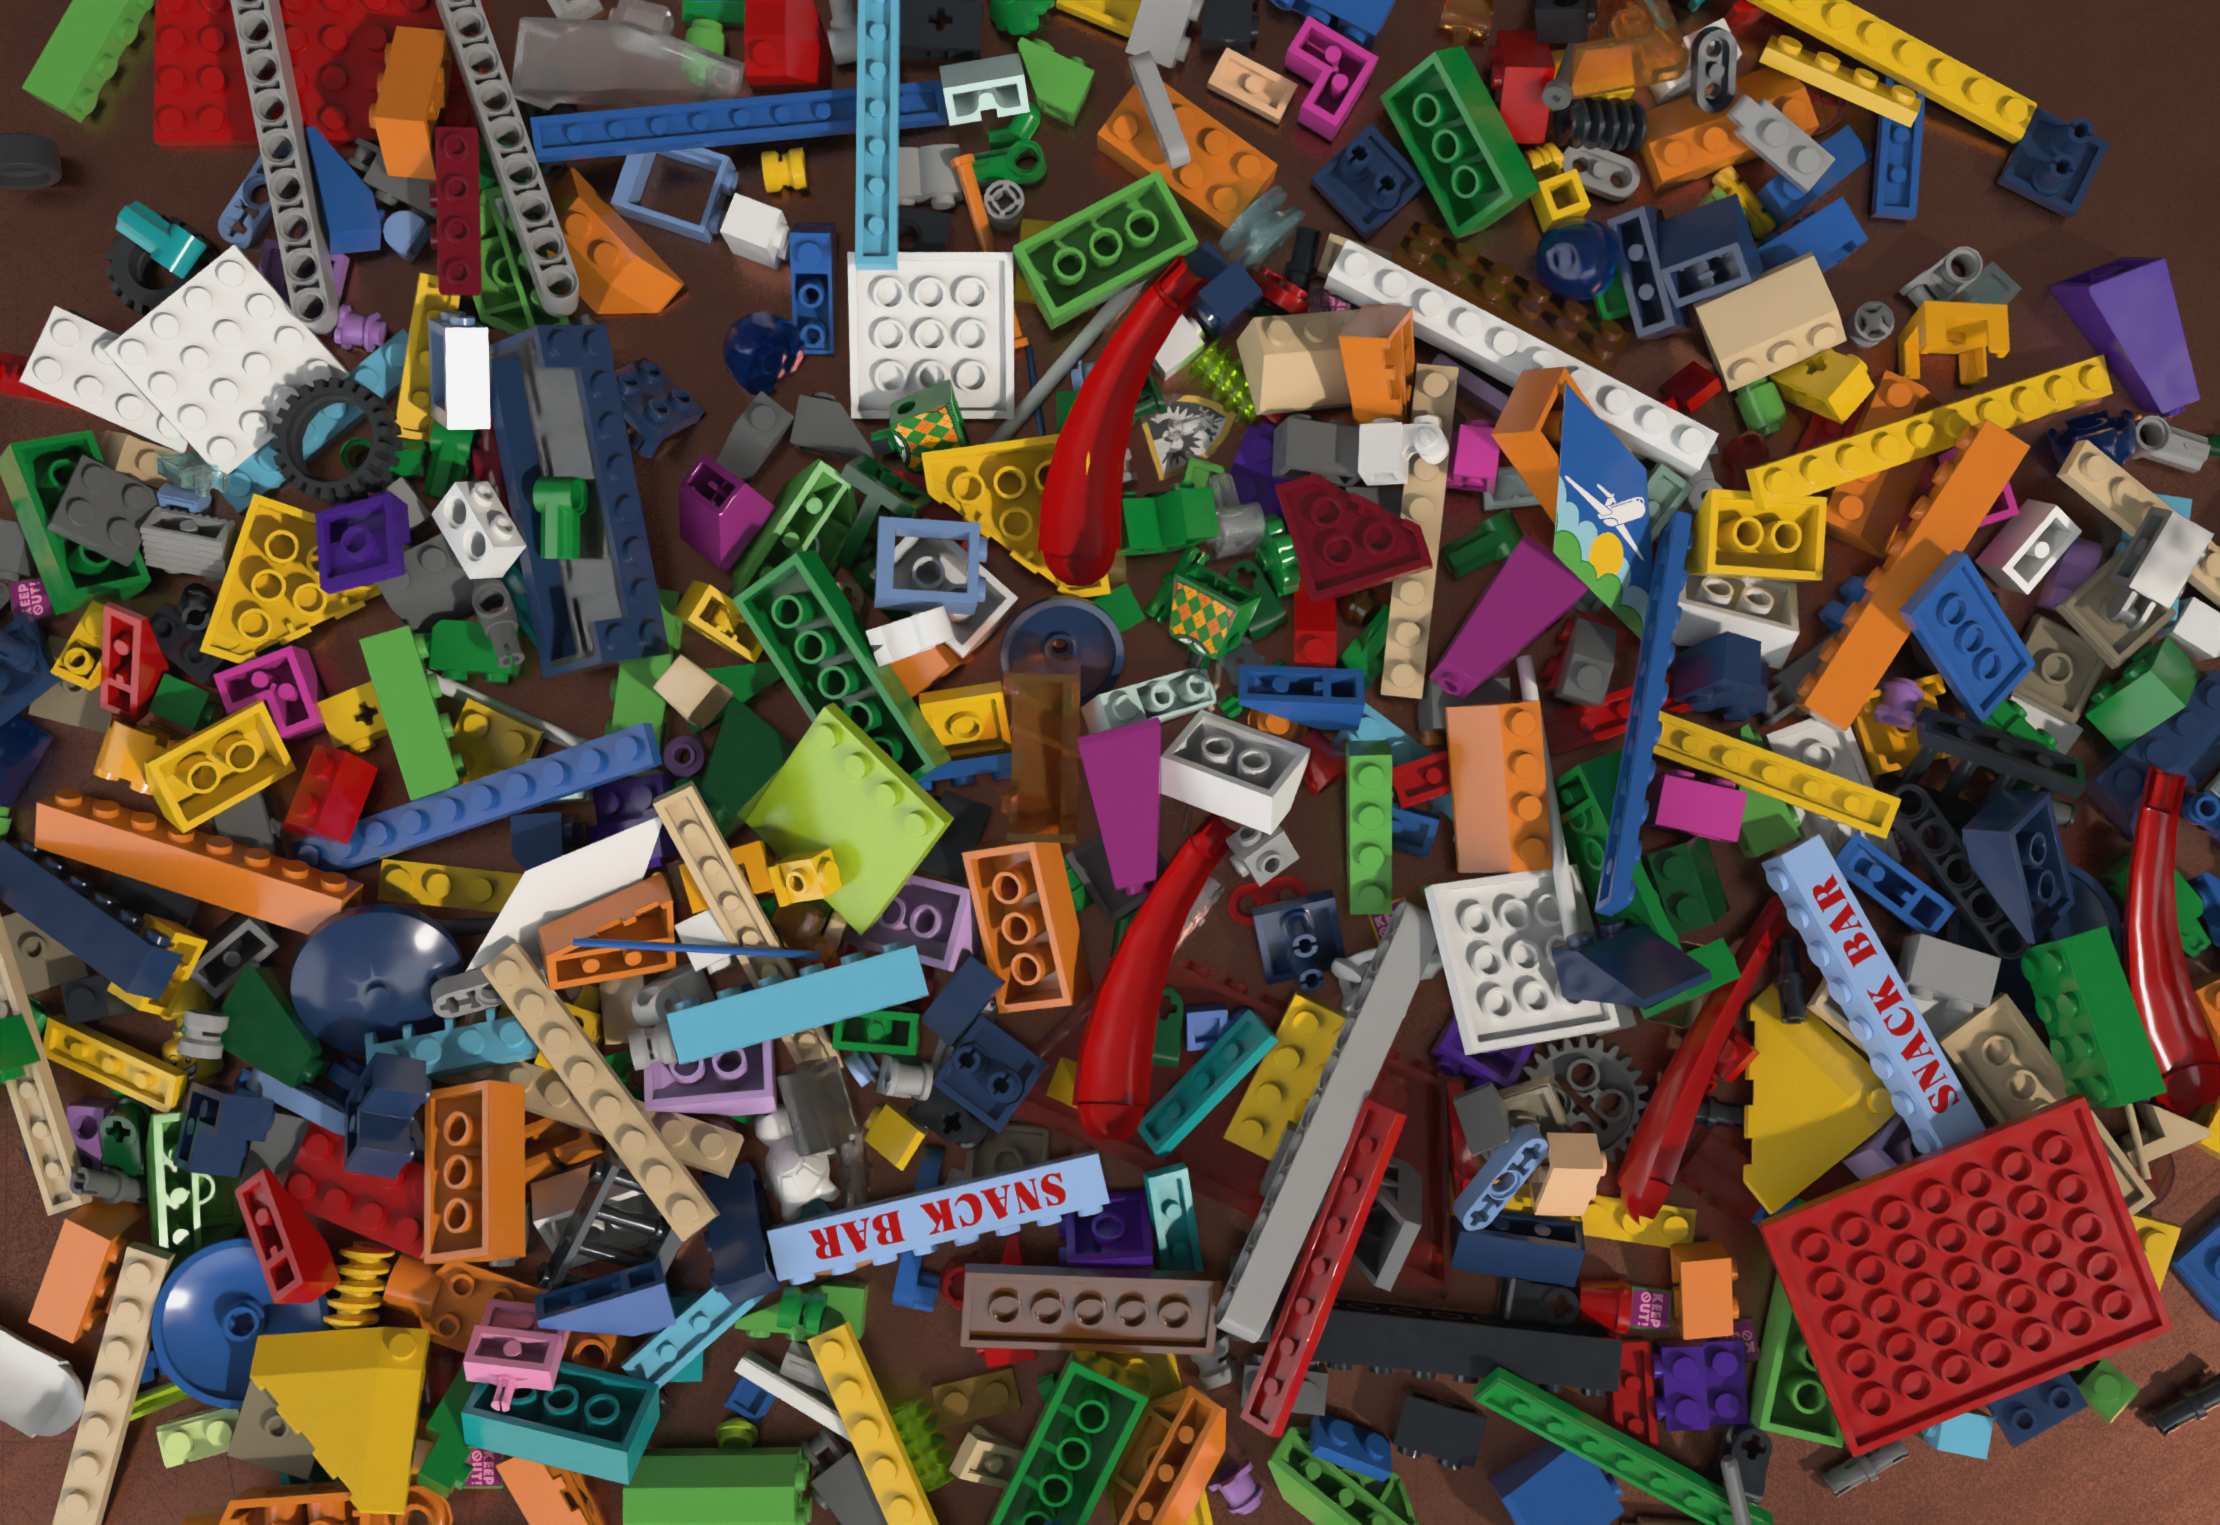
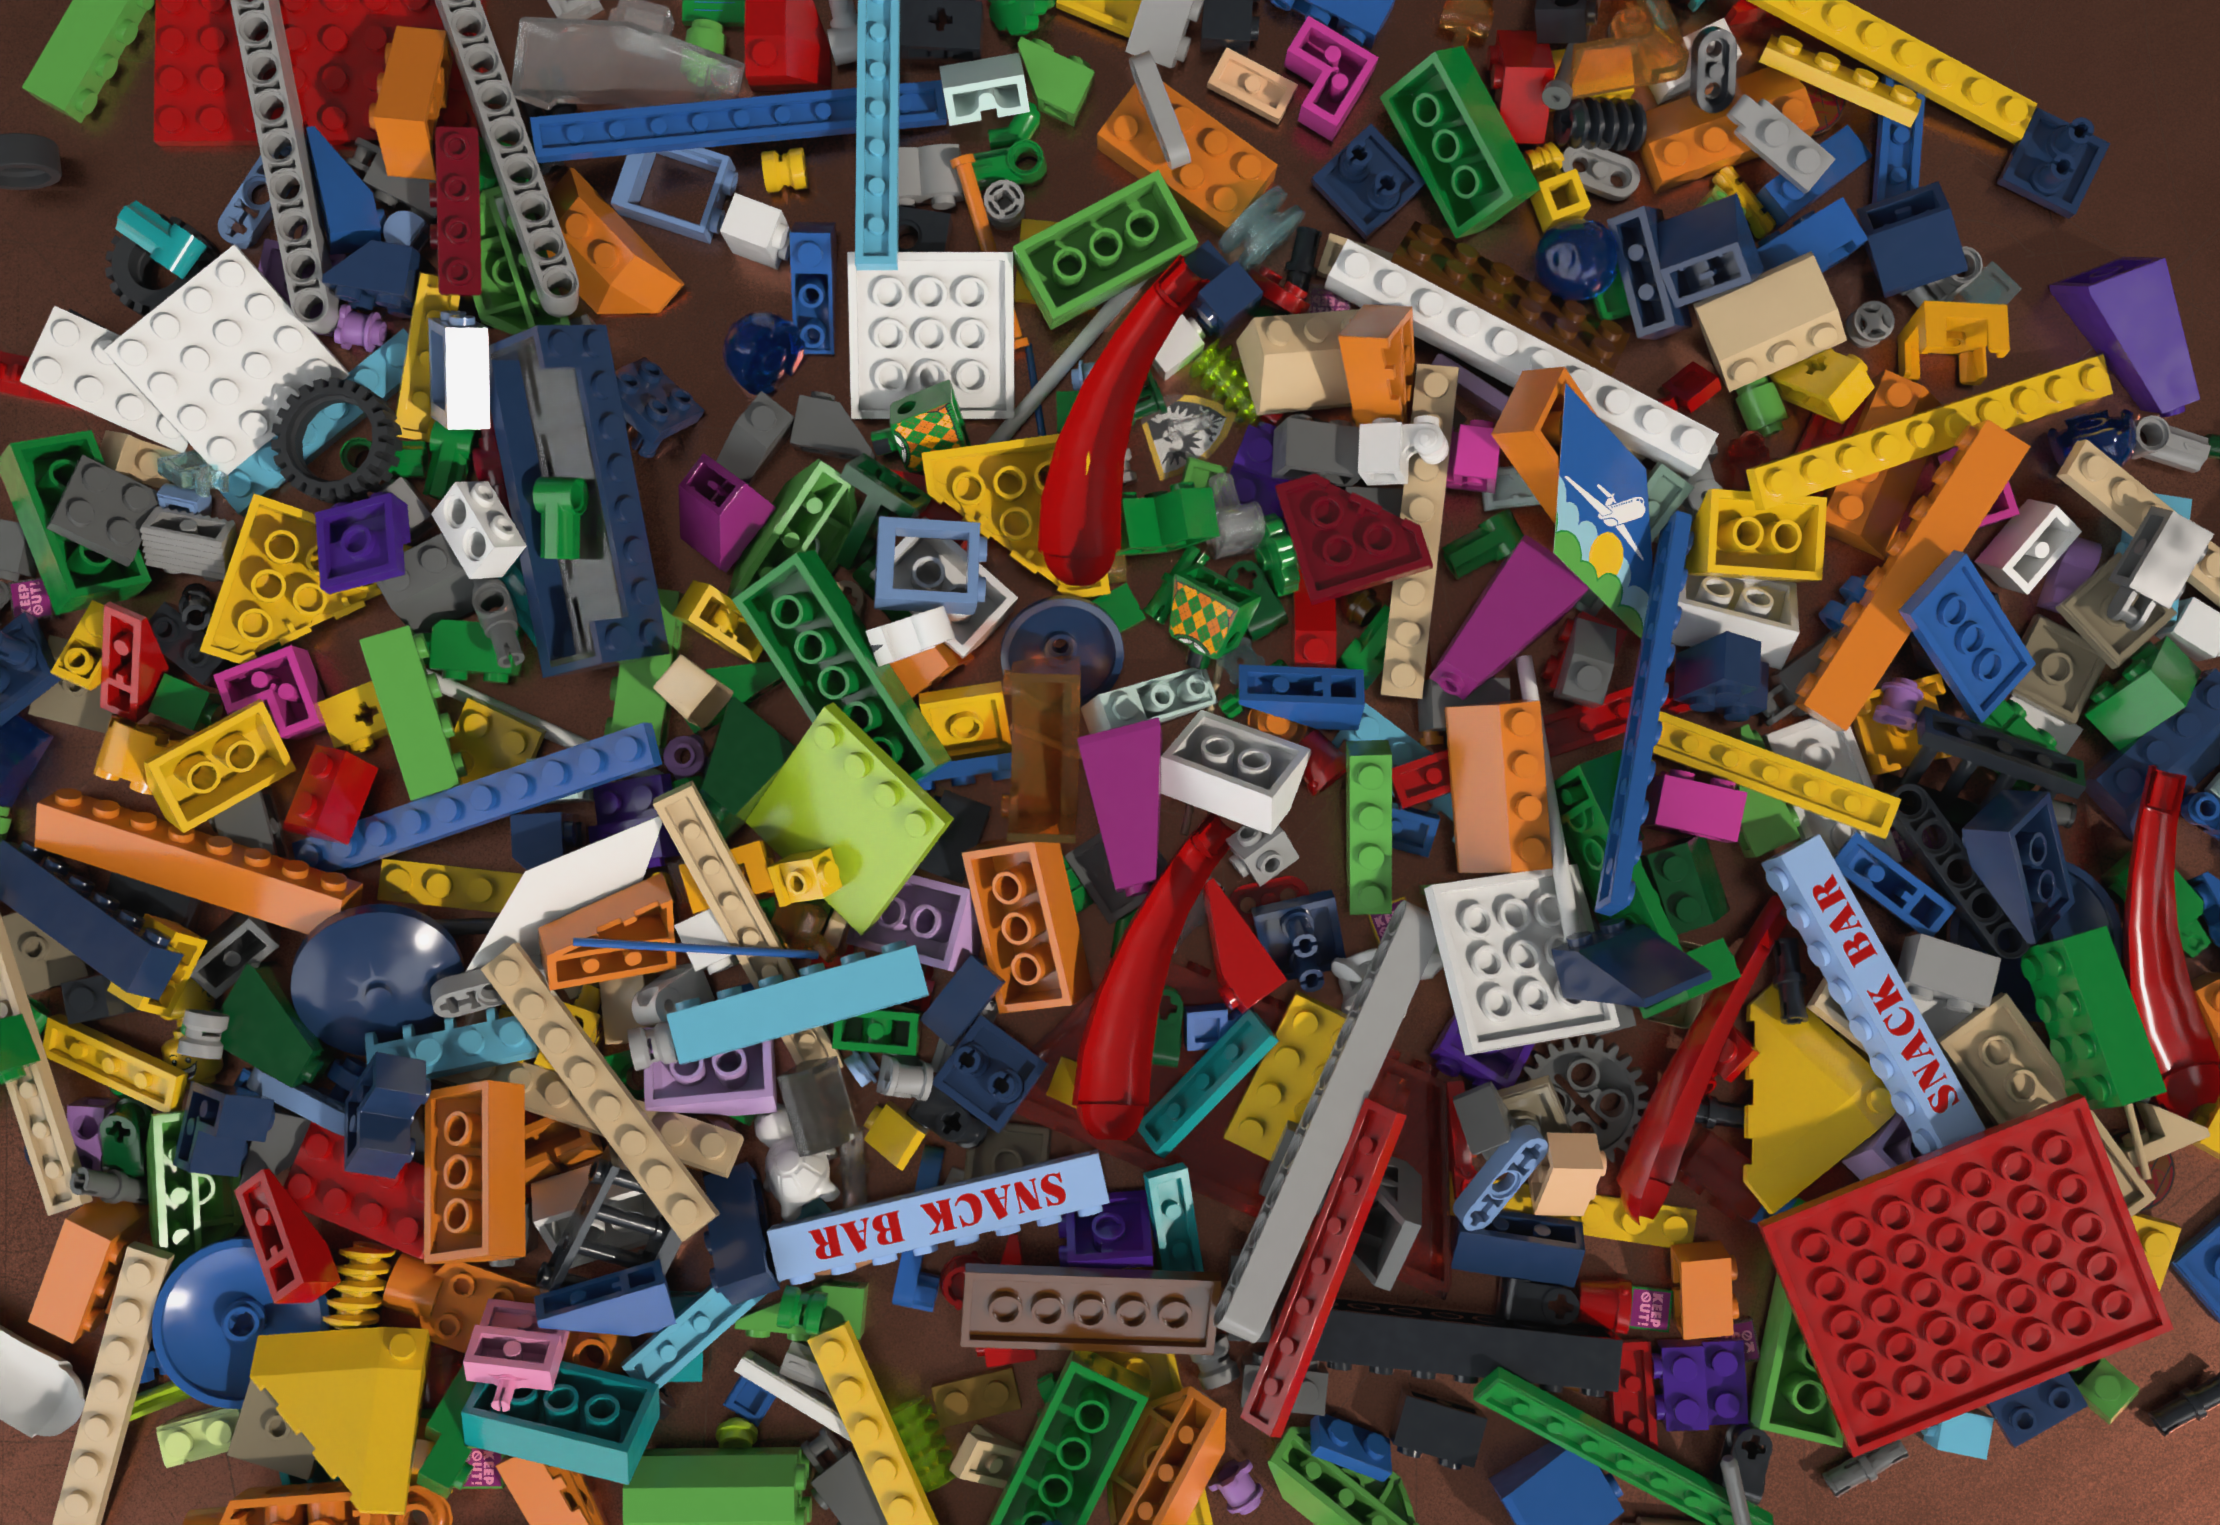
none -> dark blue slope [322,240,435,318]
none -> red slope [1202,878,1287,1014]
none -> dark blue slope [1856,181,1968,298]

